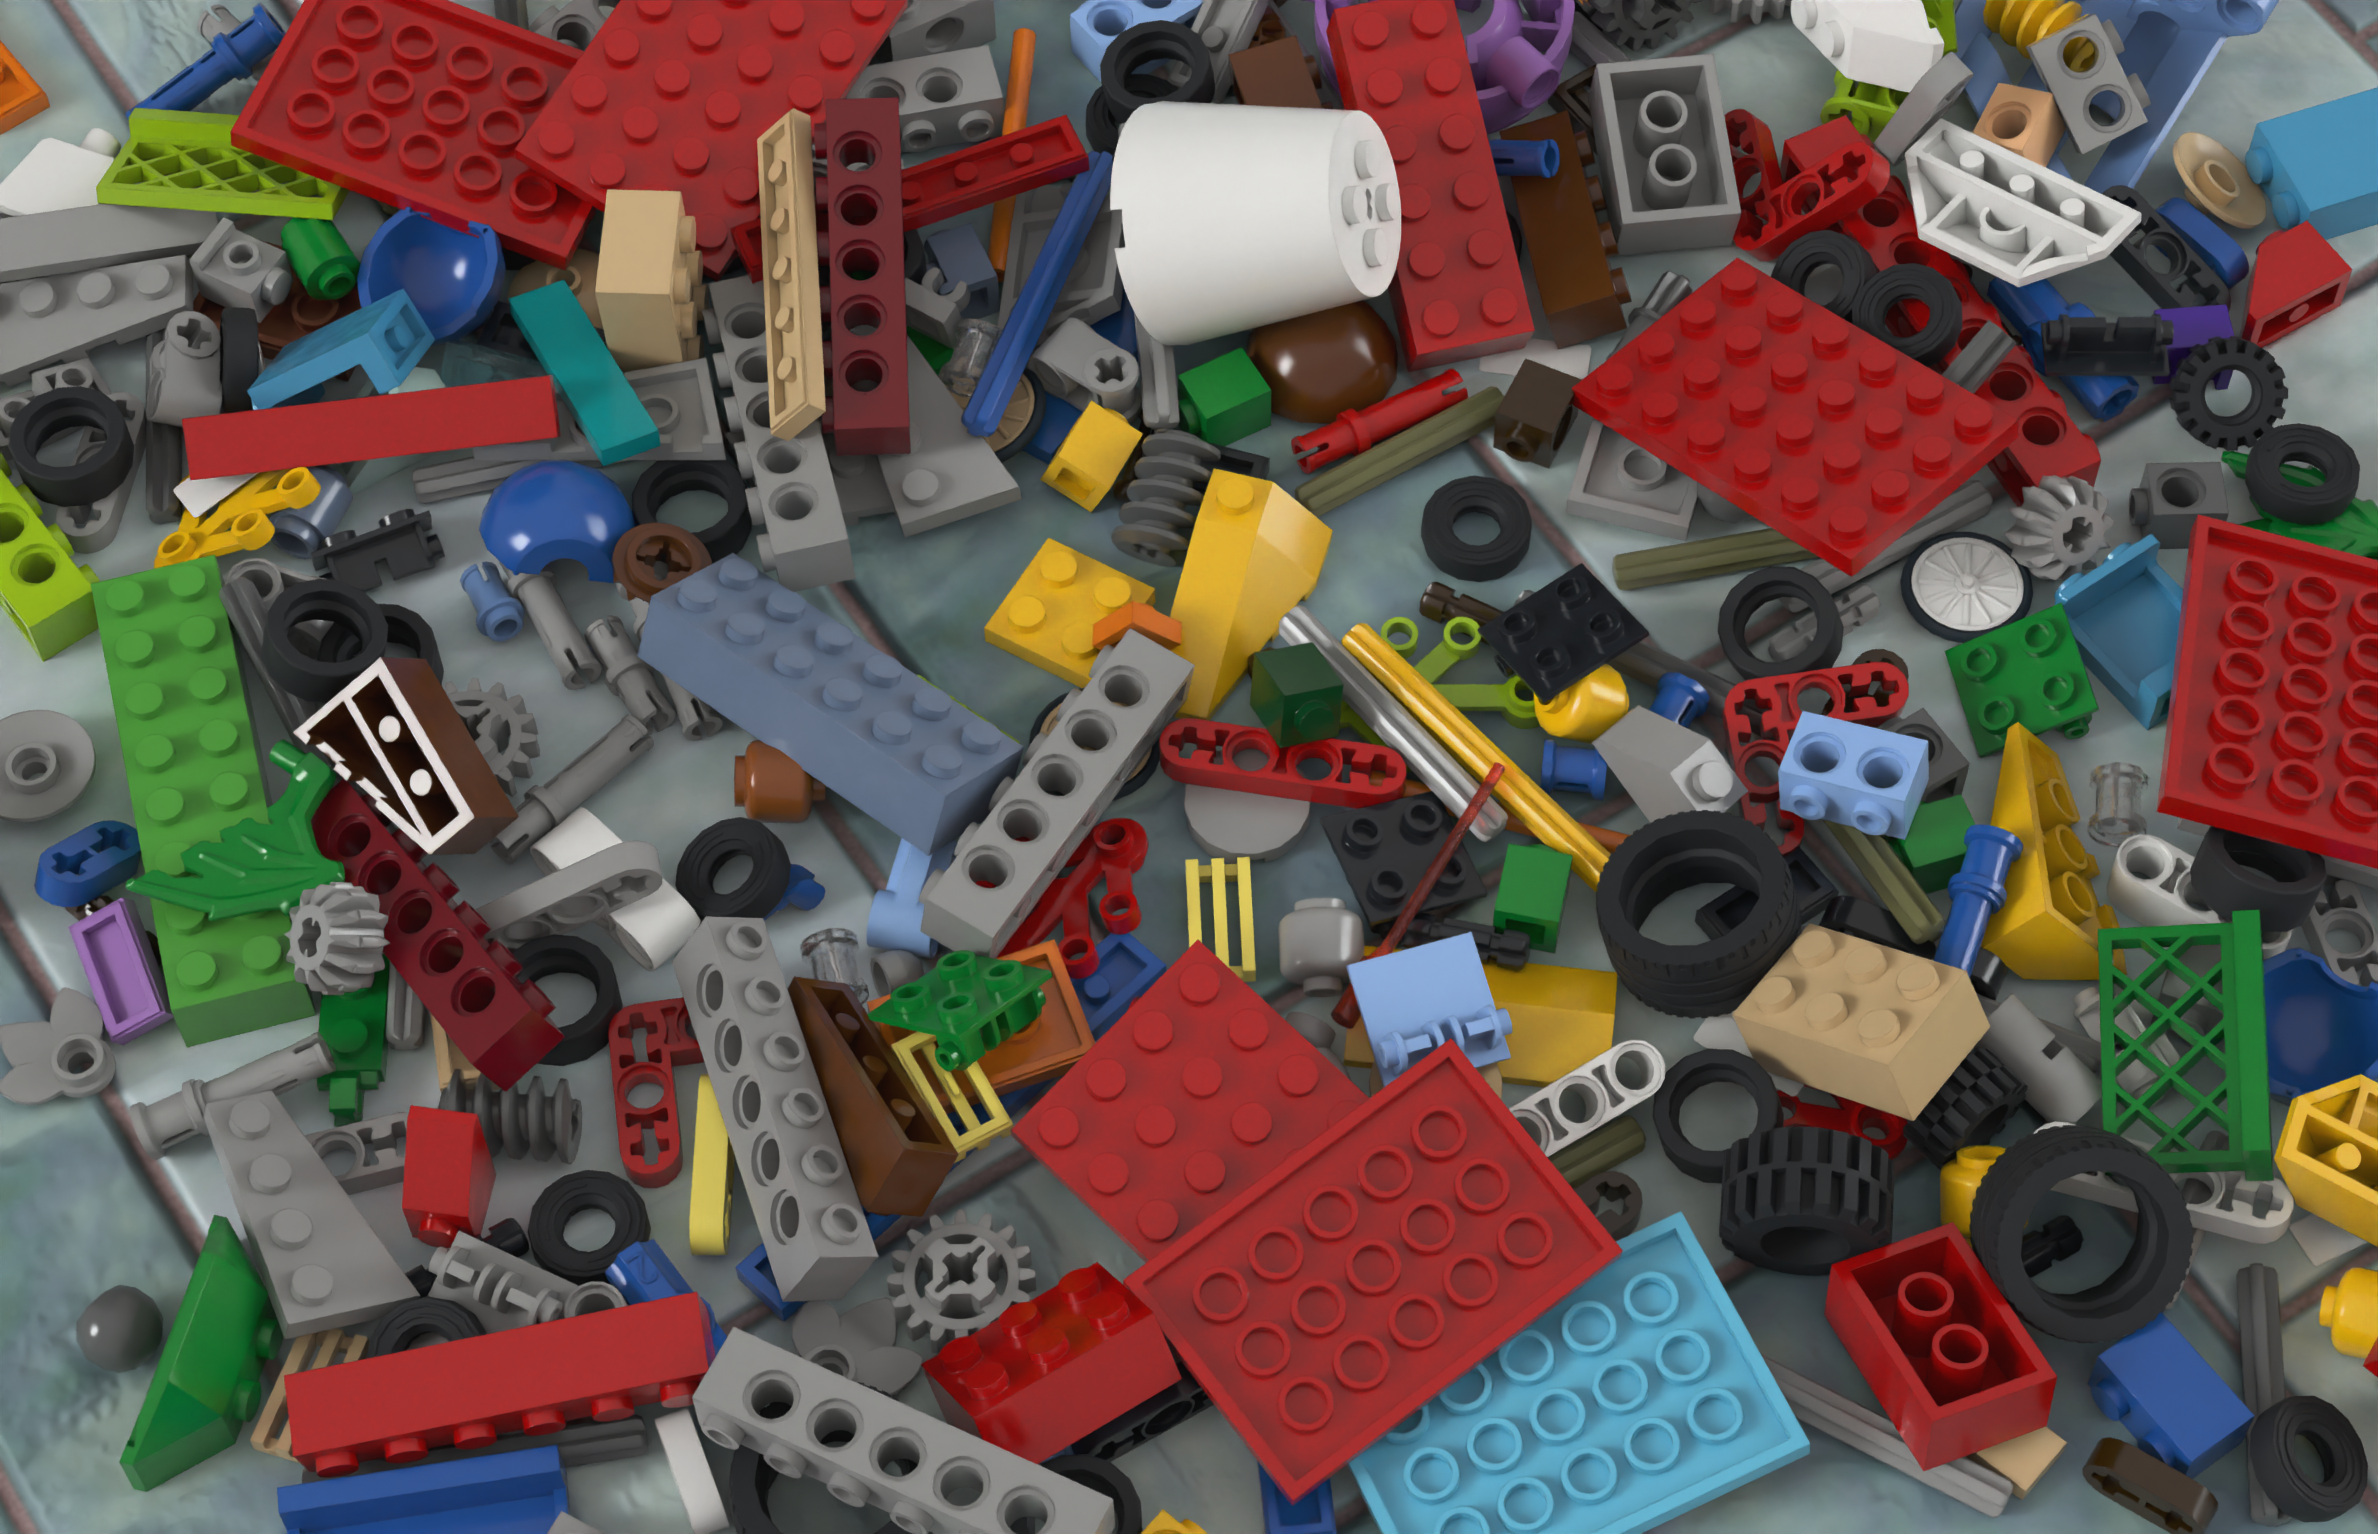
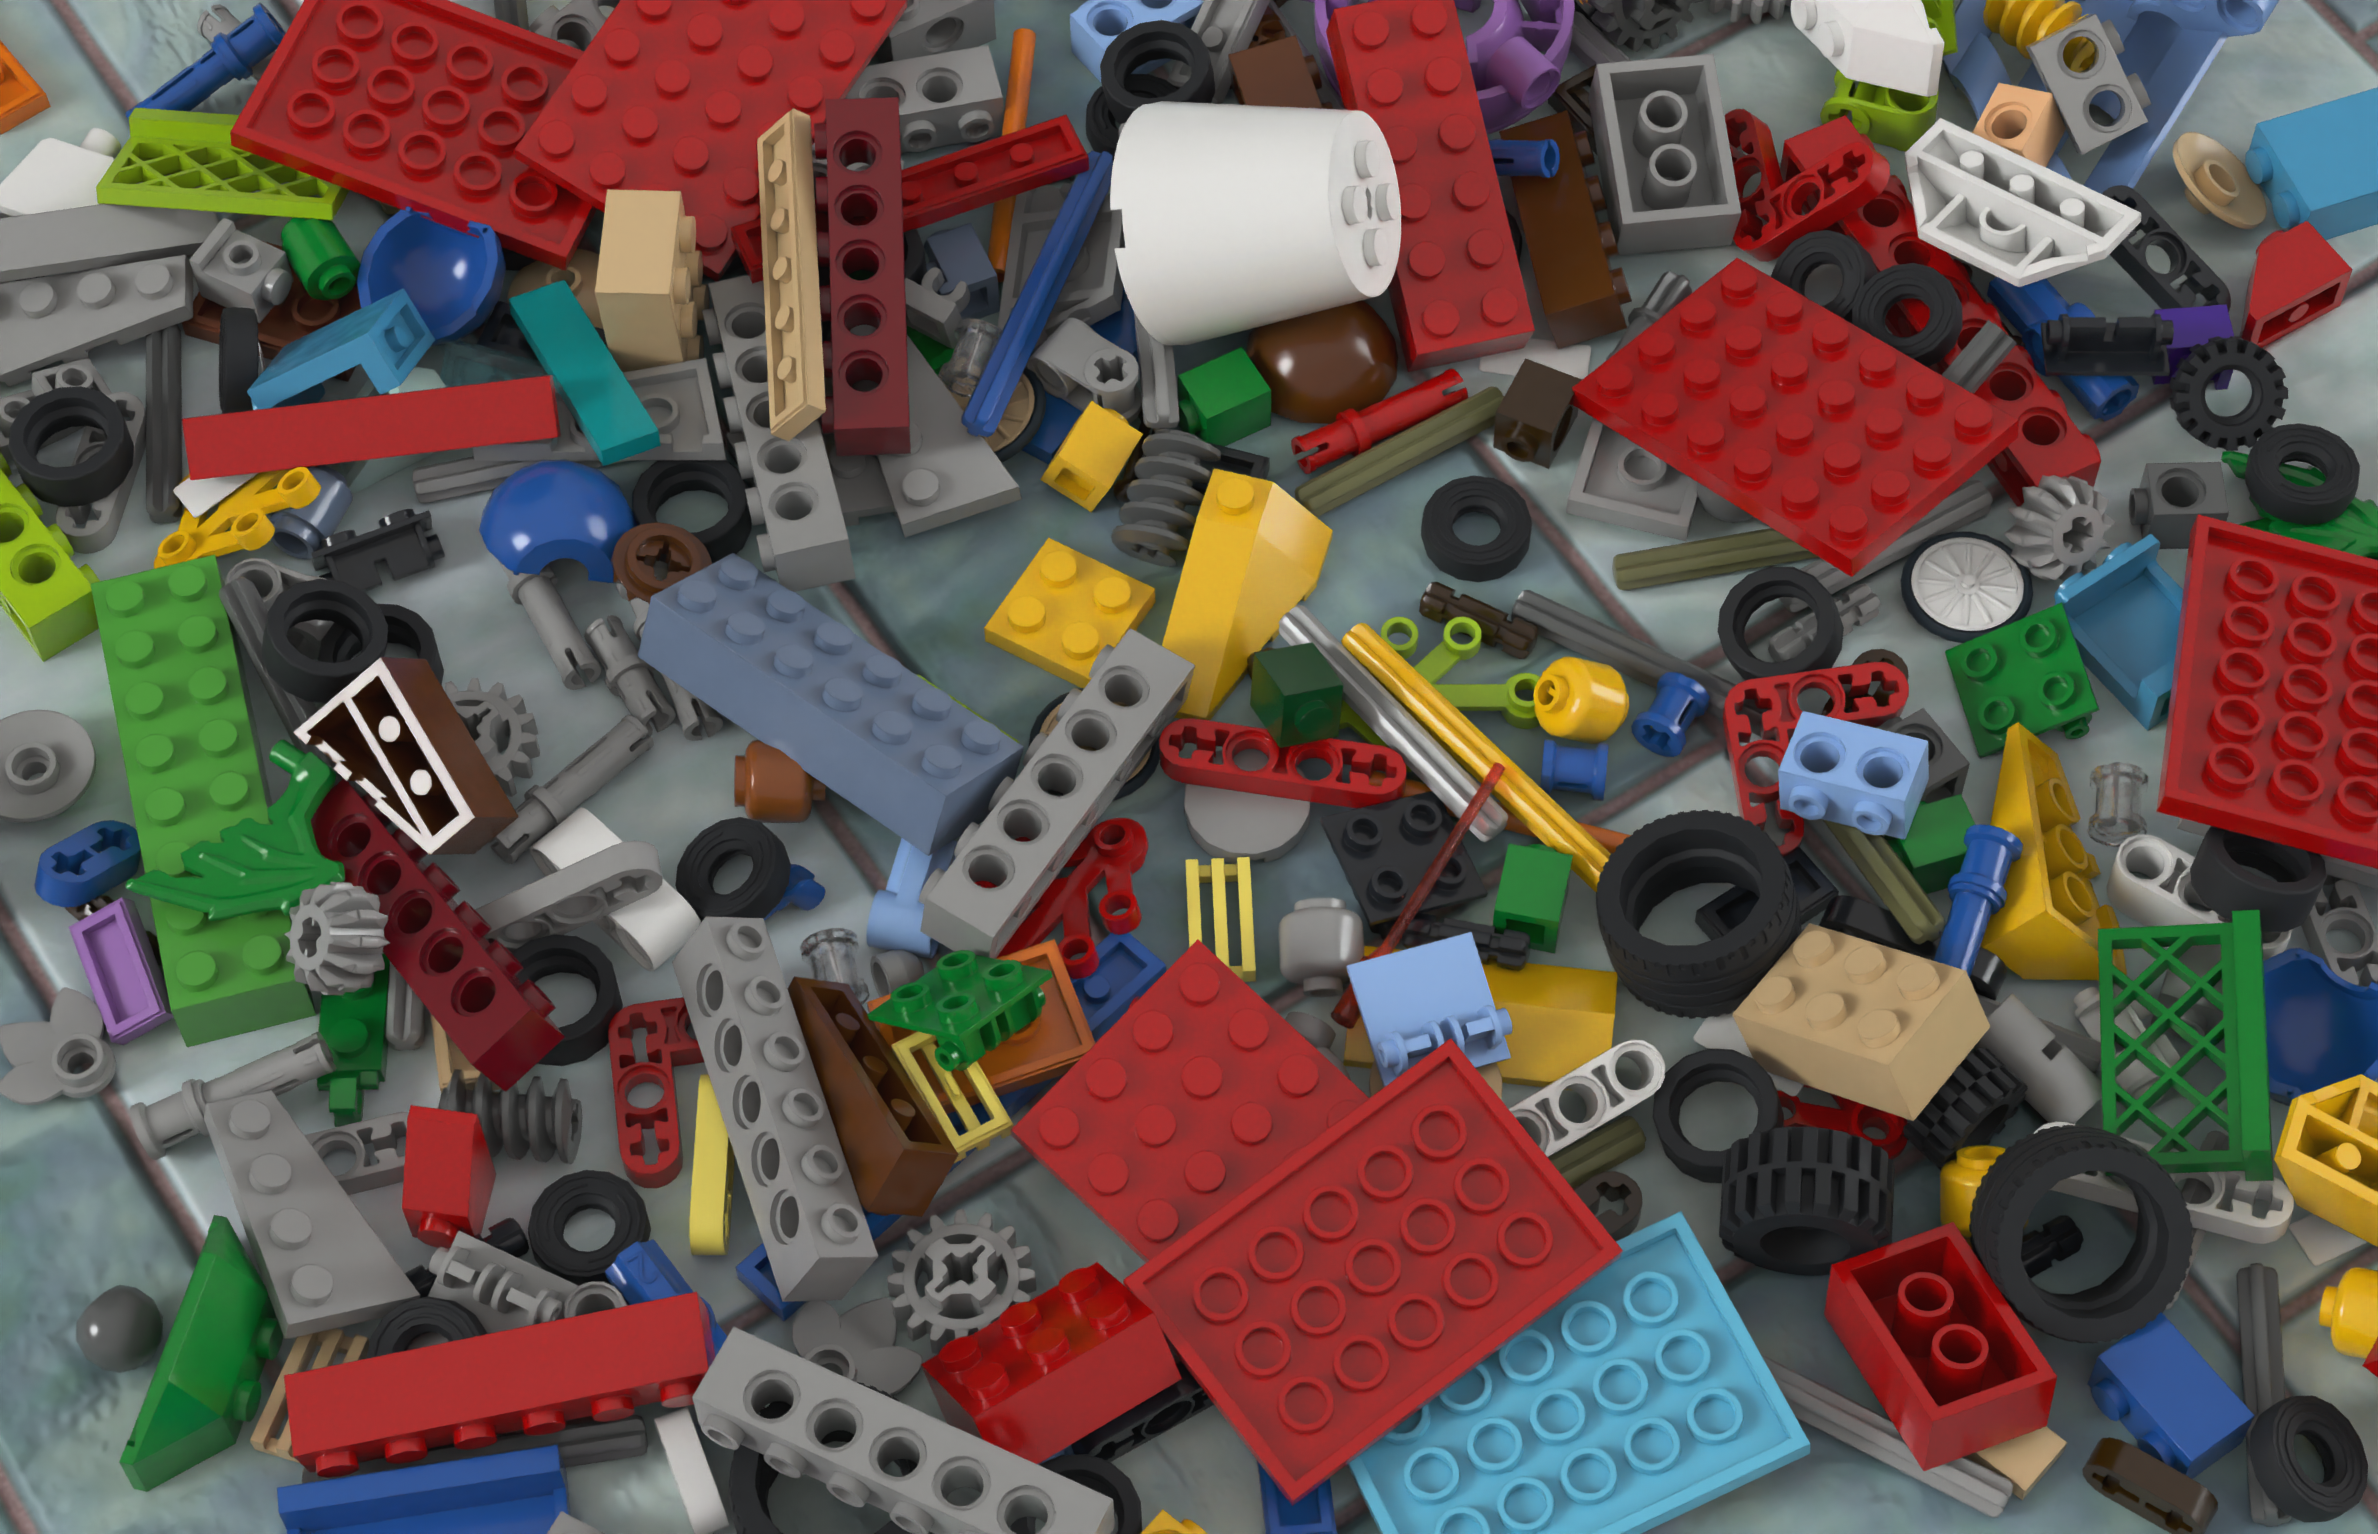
light grey piece [146,311,222,428] -> none
medium blue pin [460,561,525,641] -> none
orange plate [1092,601,1182,650] -> none
black hinge [1477,563,1650,704] -> none
light grey slope [1592,706,1748,823] -> none
light grey beam [1873,52,1974,166] -> none
blue beam [2154,197,2249,290] -> none

